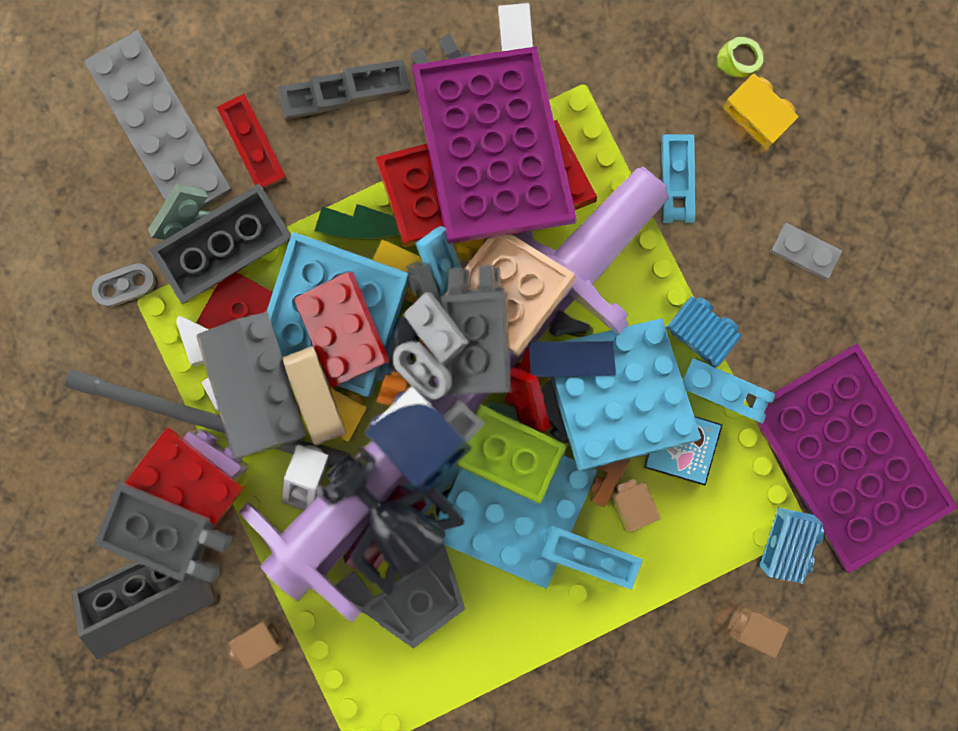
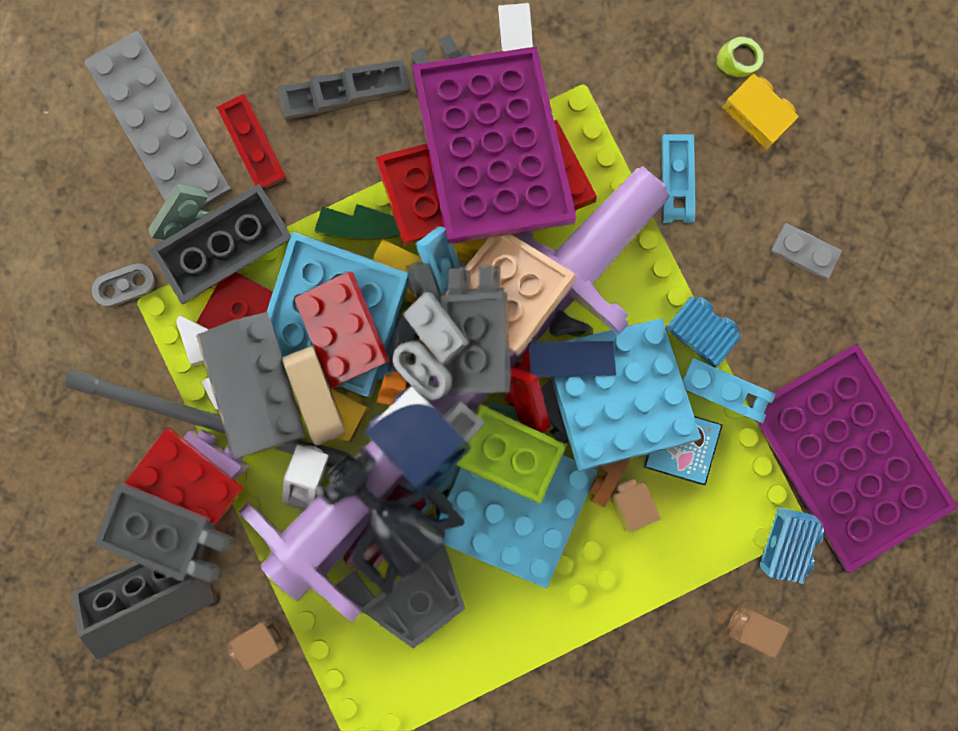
medium azure plate [541,526,643,590] -> none

